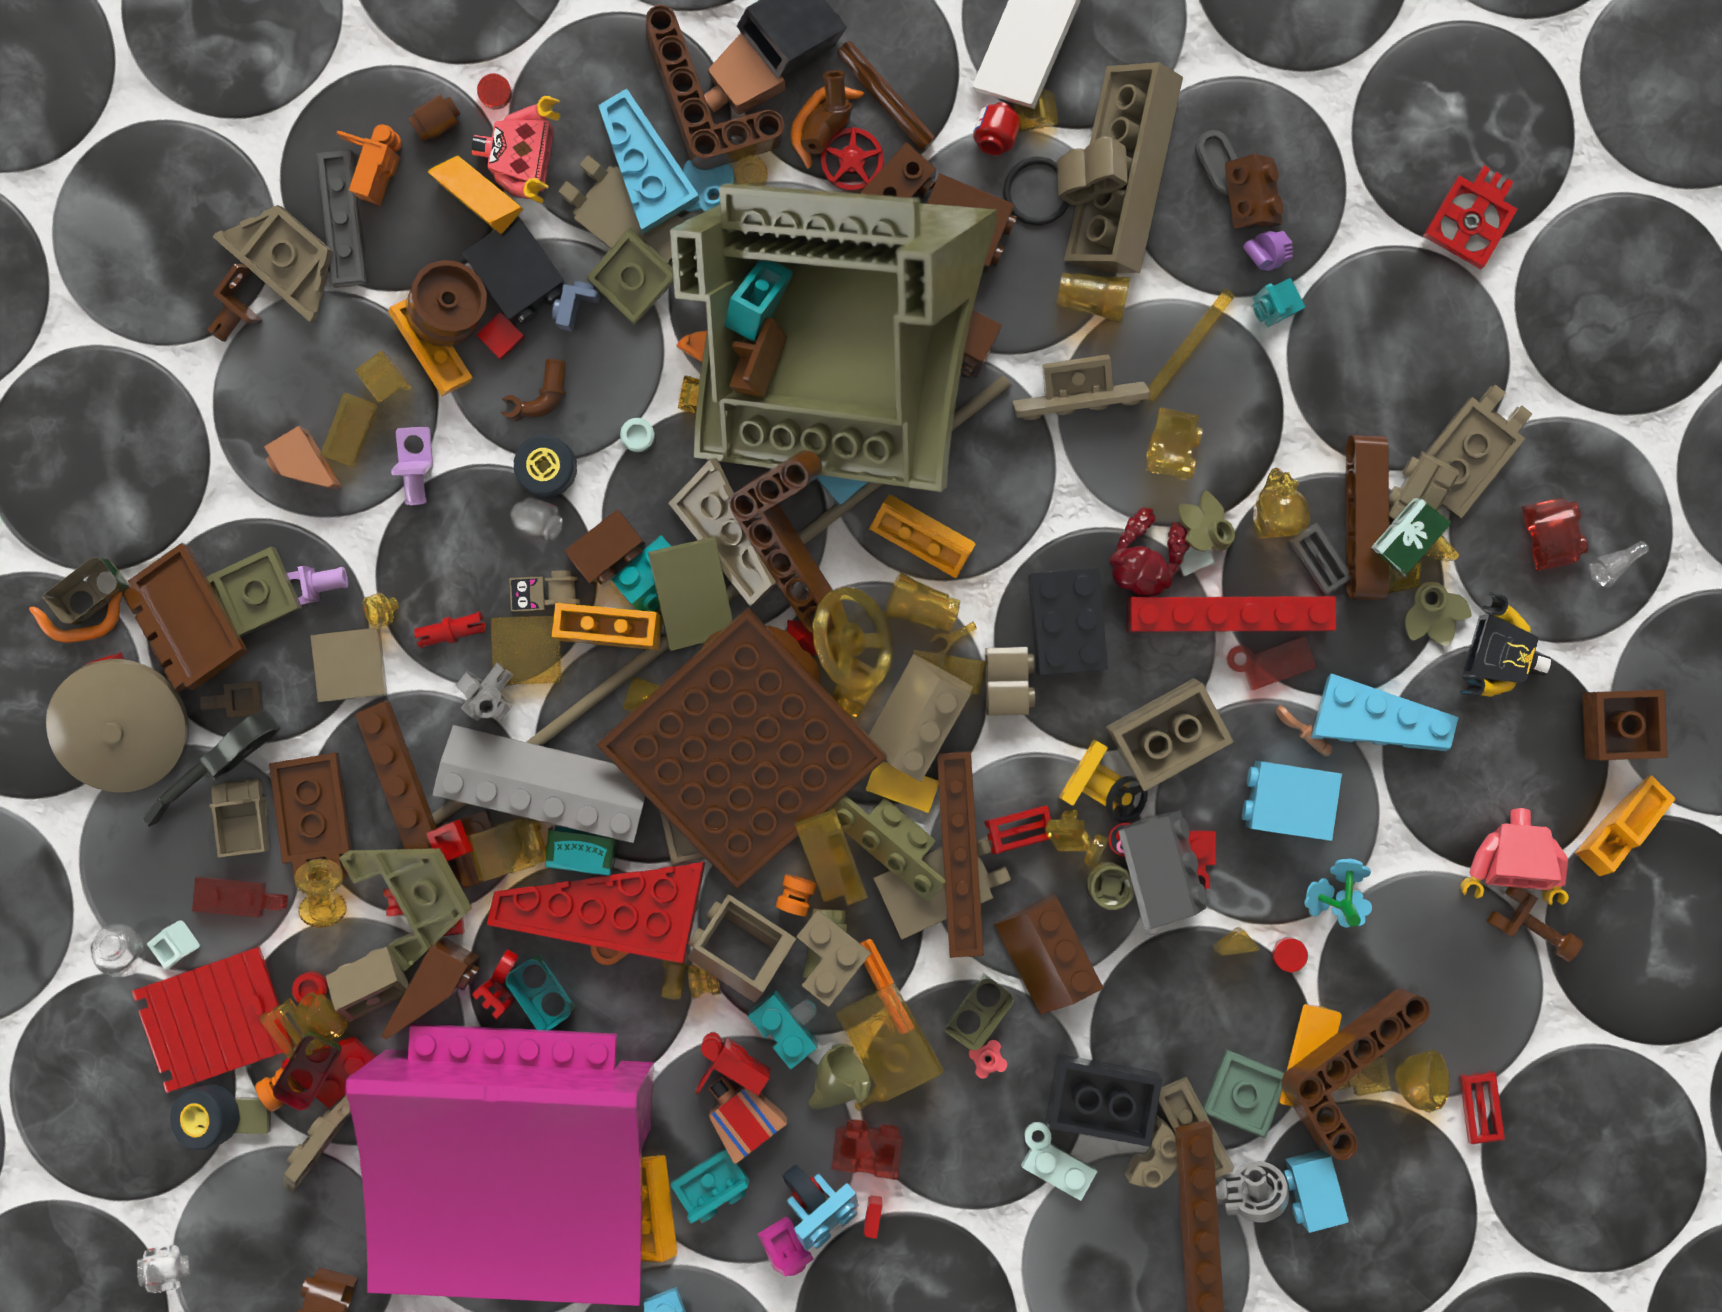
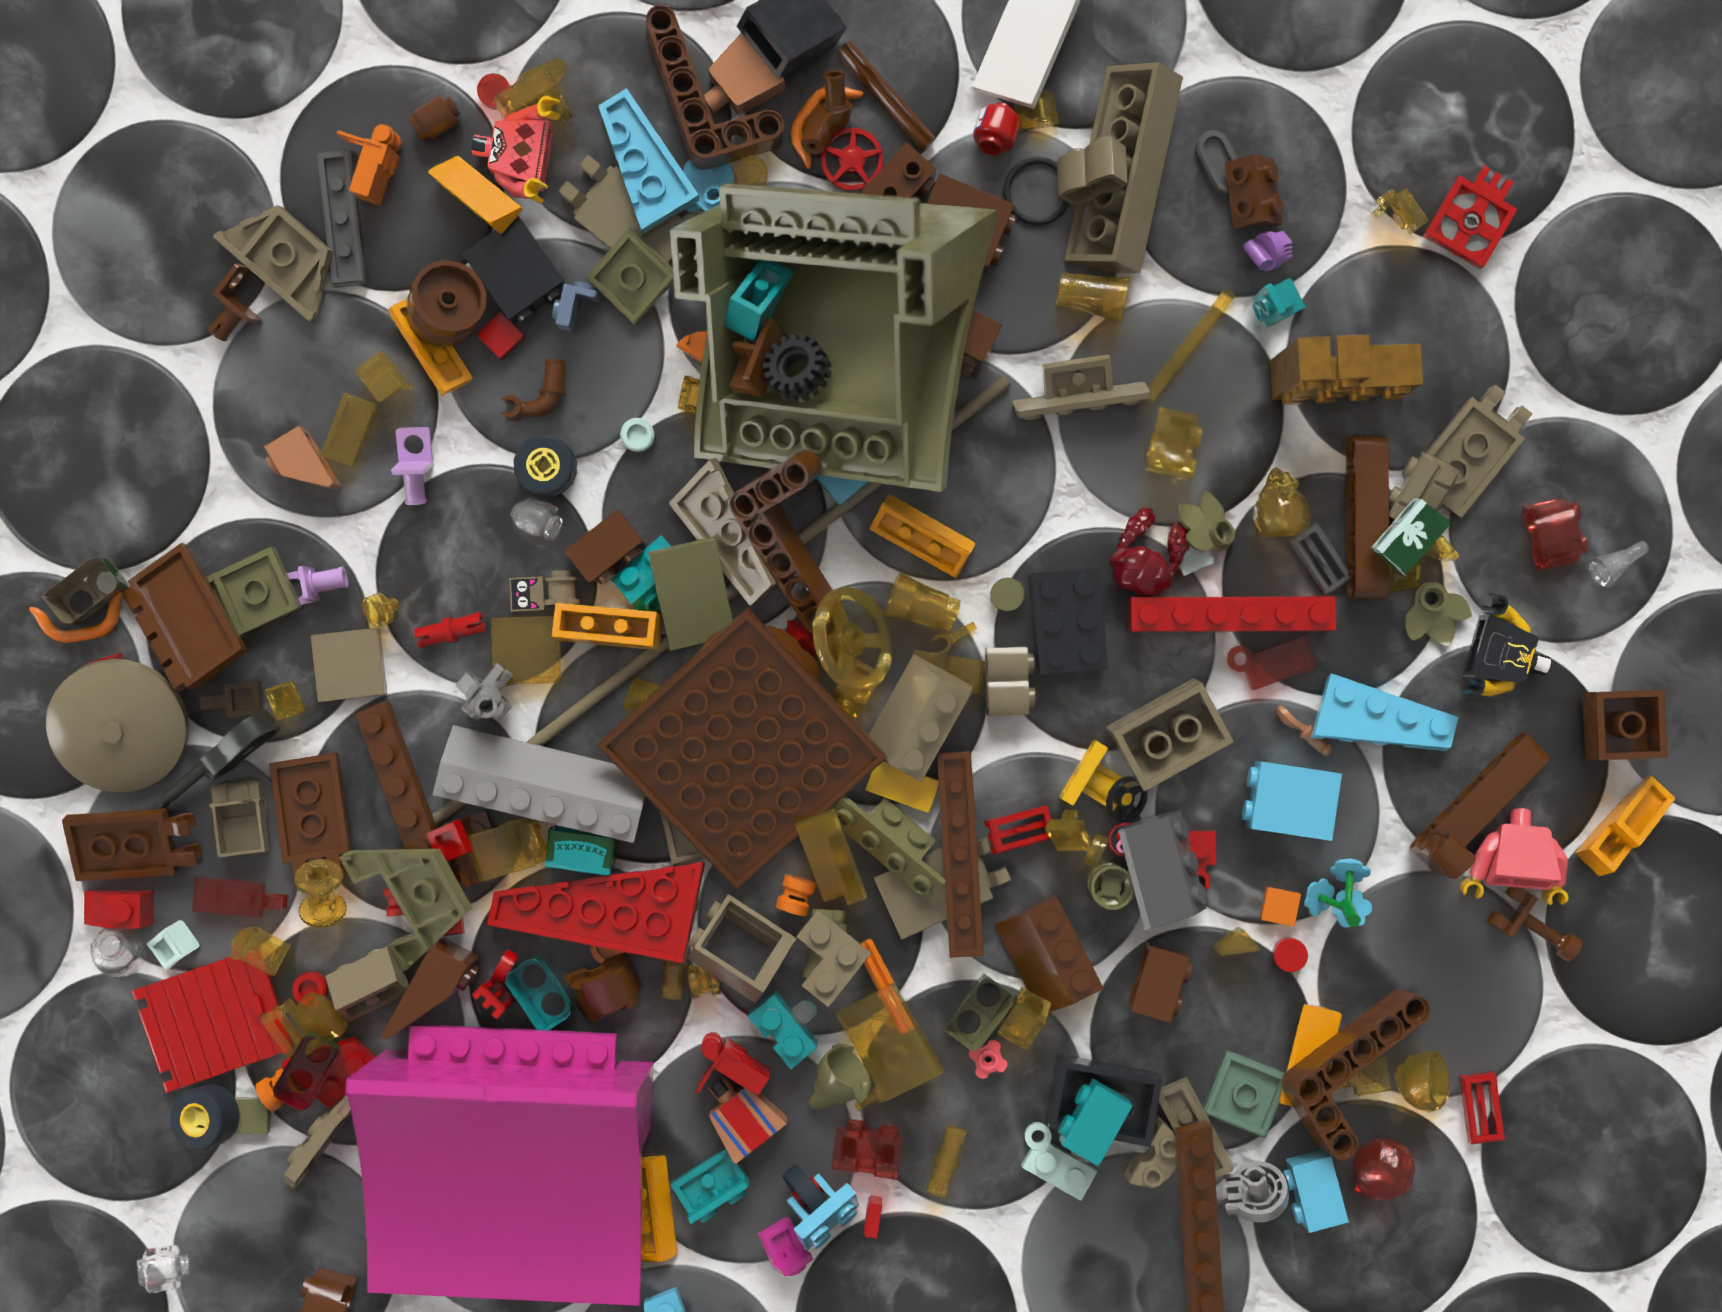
none -> reddish brown tile [62,808,203,881]
none -> red slope [84,890,154,929]
none -> clear yellow bracket [229,926,291,976]
none -> clear yellow slope [263,680,307,721]
none -> clear yellow piece [493,59,572,122]
none -> reddish brown cylinder [564,952,641,1022]
none -> black tyre [763,333,831,402]
none -> clear yellow pin [926,1125,968,1198]
none -> olive tile [990,577,1024,611]
none -> clear yellow brick [997,987,1051,1050]
none -> teal brick [1058,1079,1133,1166]
none -> reddish brown brick [1127,942,1192,1023]
none -> orange tile [1259,886,1301,927]
none -> pearl gold piece [1270,335,1423,405]
none -> clear red hair [1353,1138,1415,1201]
none -> clear yellow bracket [1371,187,1429,235]
none -> reddish brown beam [1409,732,1550,879]

